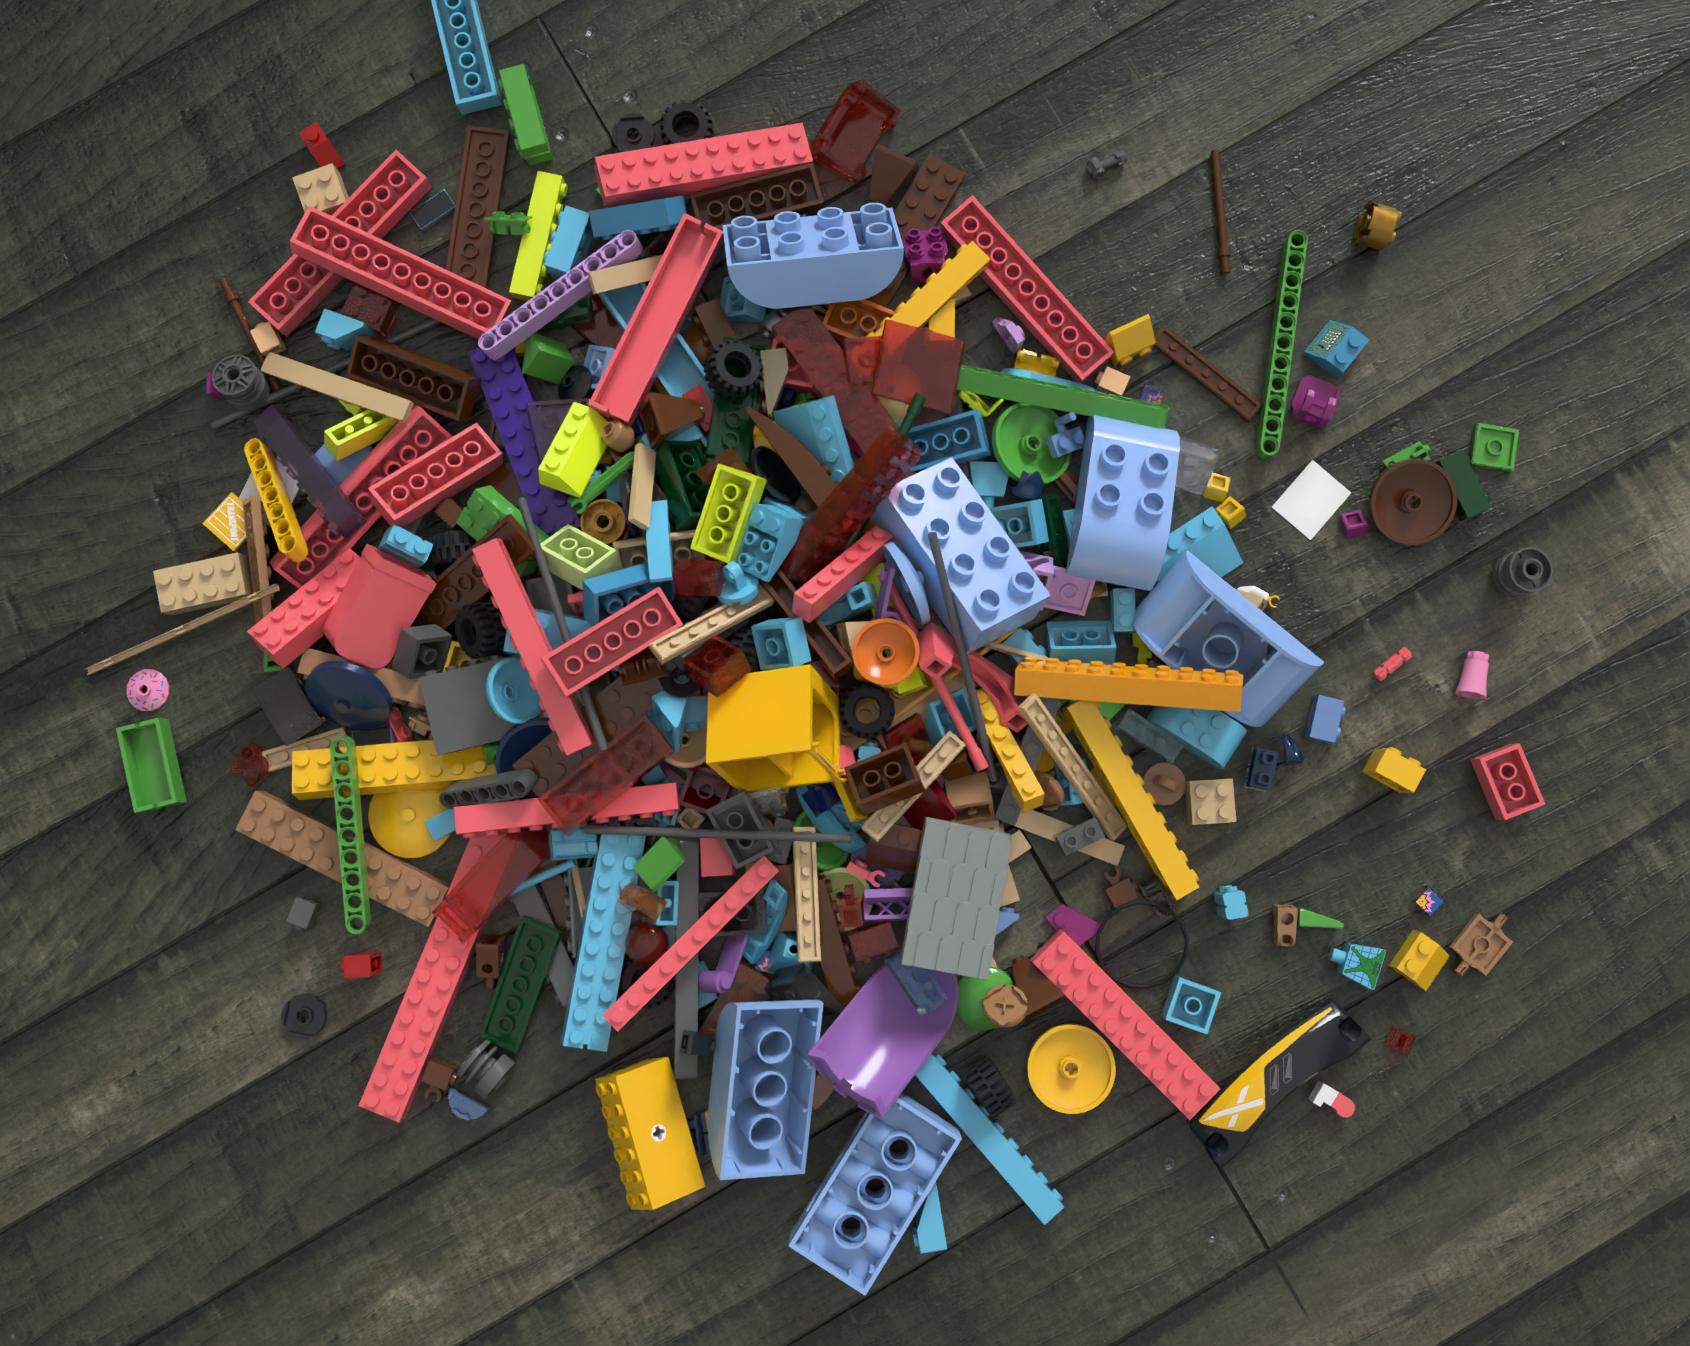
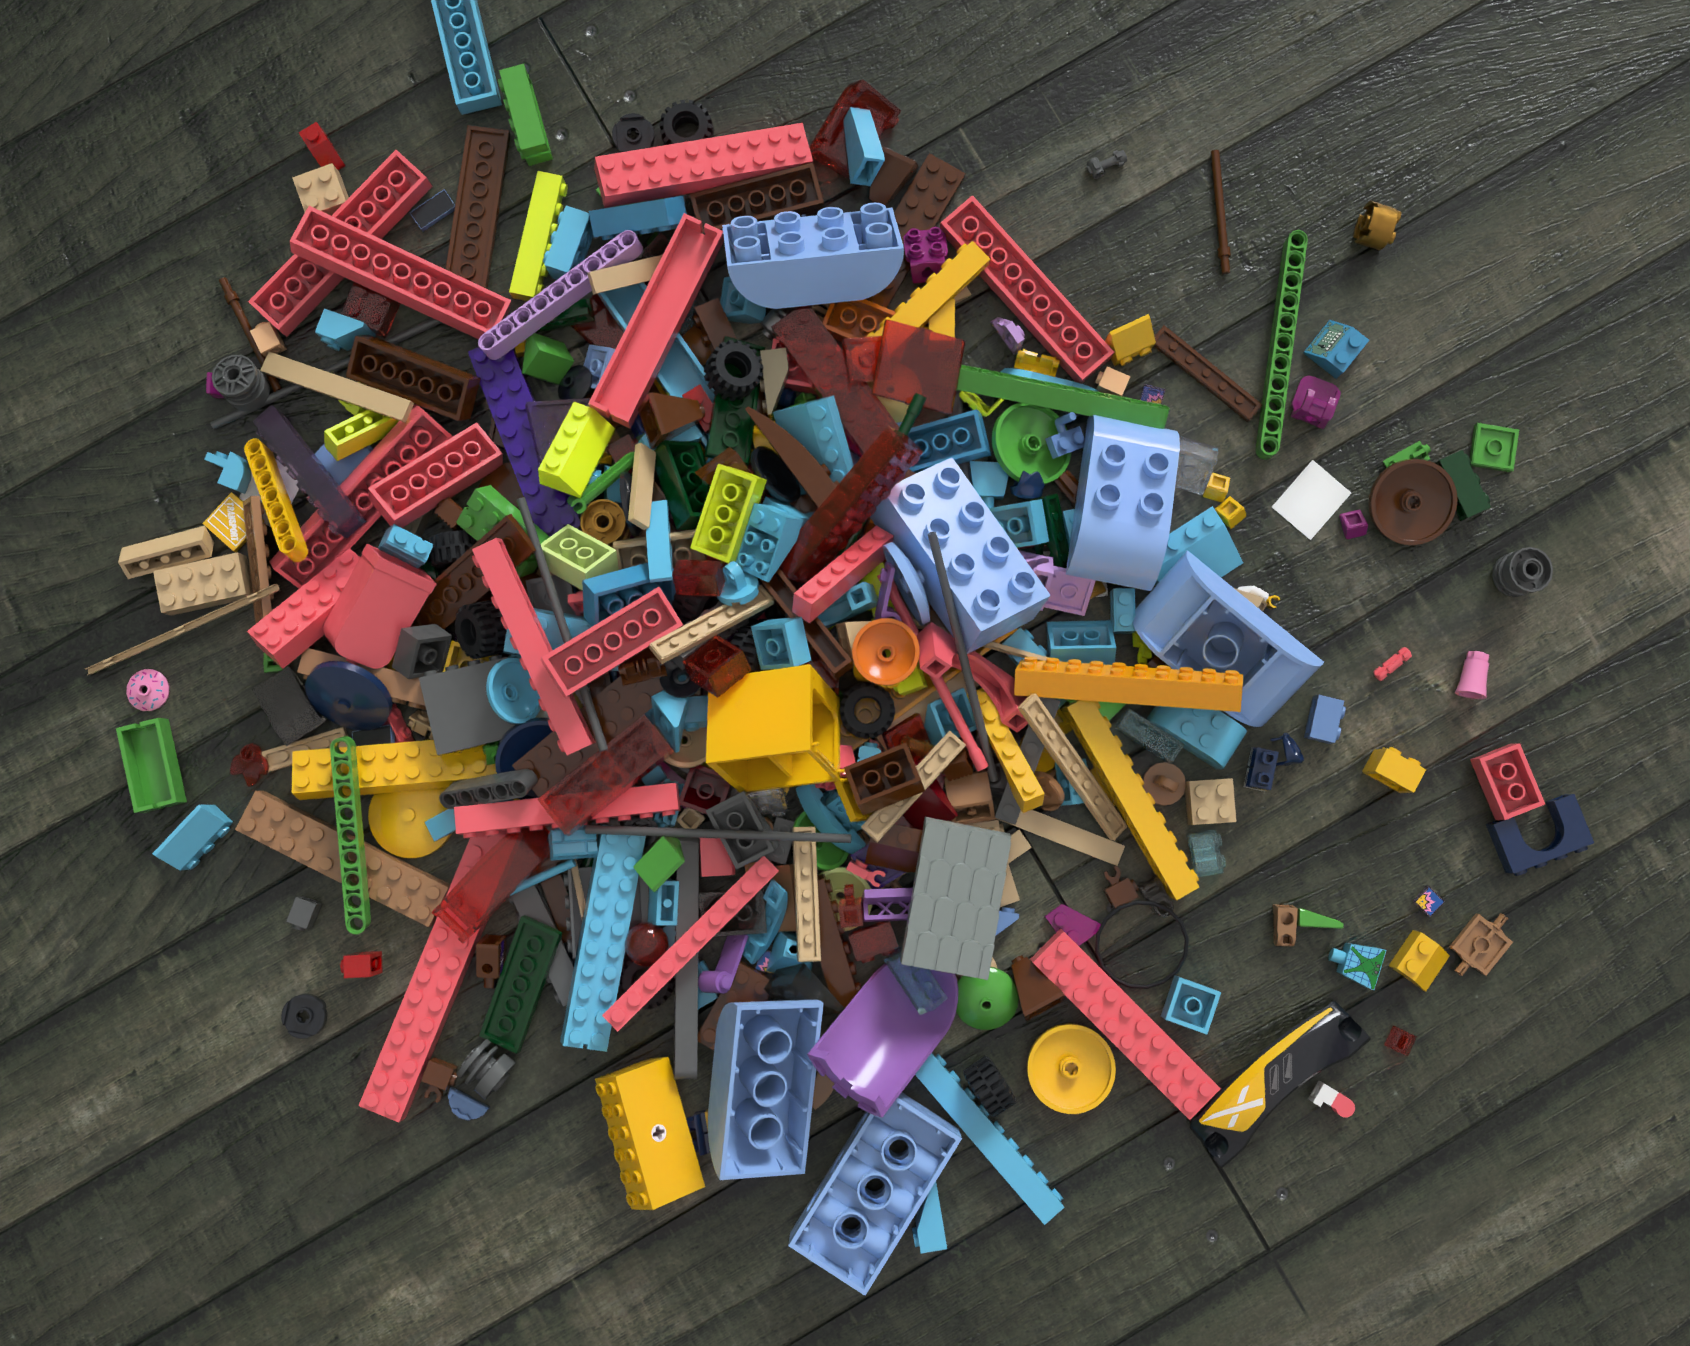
bright green hinge [484,211,532,235] -> none
medium nougat head [602,420,635,452] -> none
clear orange brick [617,883,668,922] -> none
black slope [680,1030,715,1057] -> none
clear blue brick [801,782,841,817] -> none
medium nougat tile [983,984,1028,1027] -> none
dark grey brick [1053,817,1105,856] -> none
medium azure brick [1213,885,1249,920] -> none
none -> tan brick [118,526,214,579]
none -> medium azure slope [152,805,233,871]
none -> medium azure brick [204,451,251,494]
none -> medium azure slope [843,107,885,186]
none -> clear light blue brick [1187,829,1226,877]
none -> dark blue arch [1486,794,1594,876]

